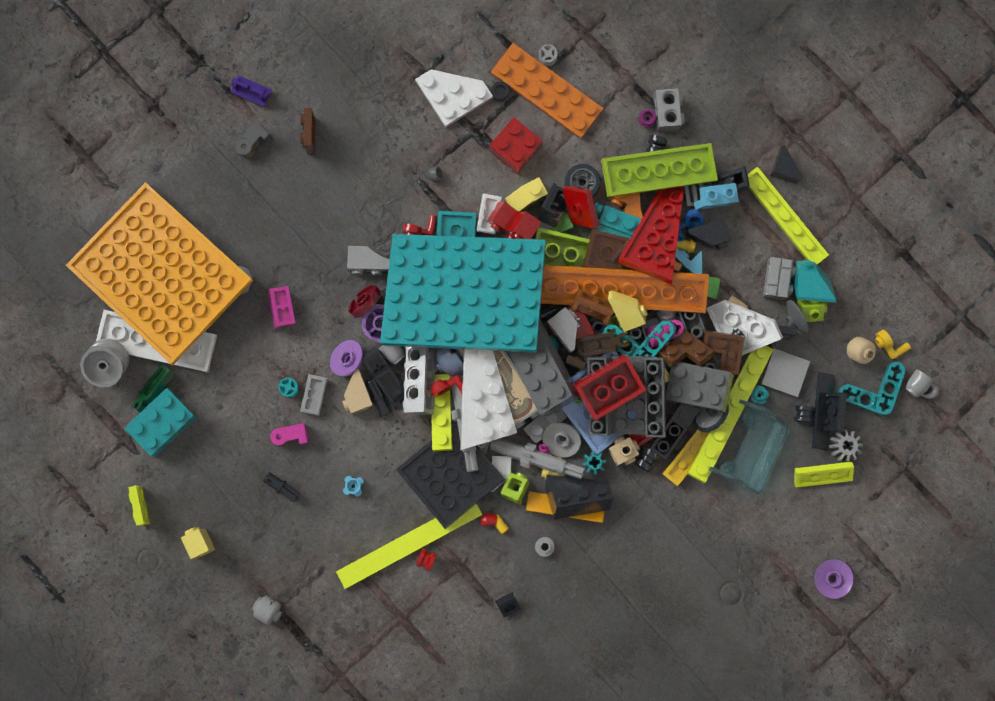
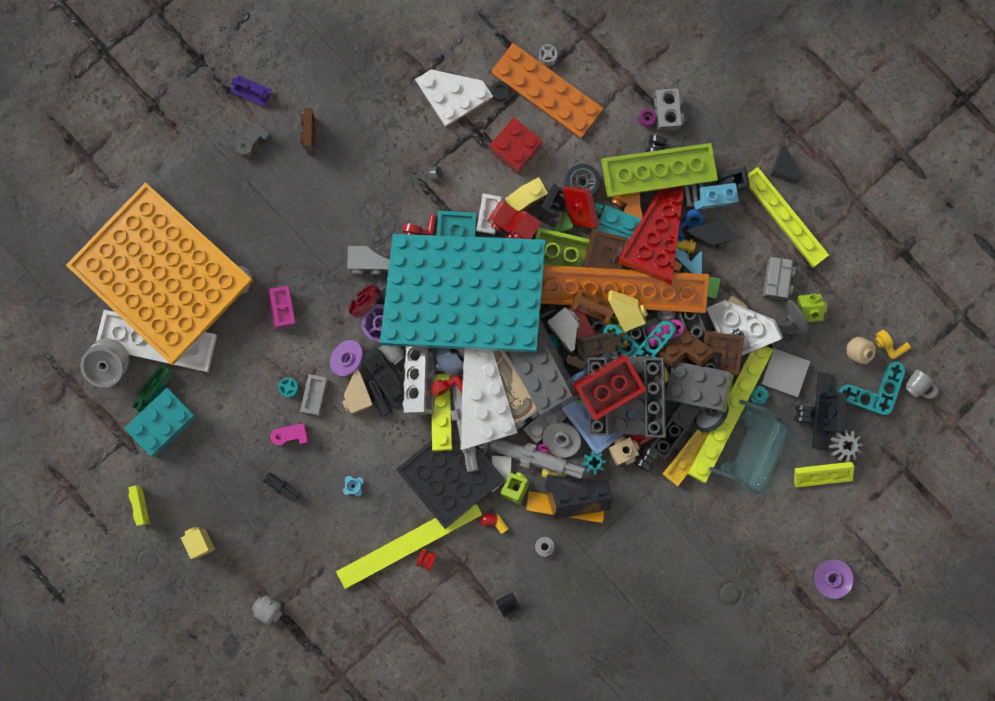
teal slope [793,260,836,303] -> none

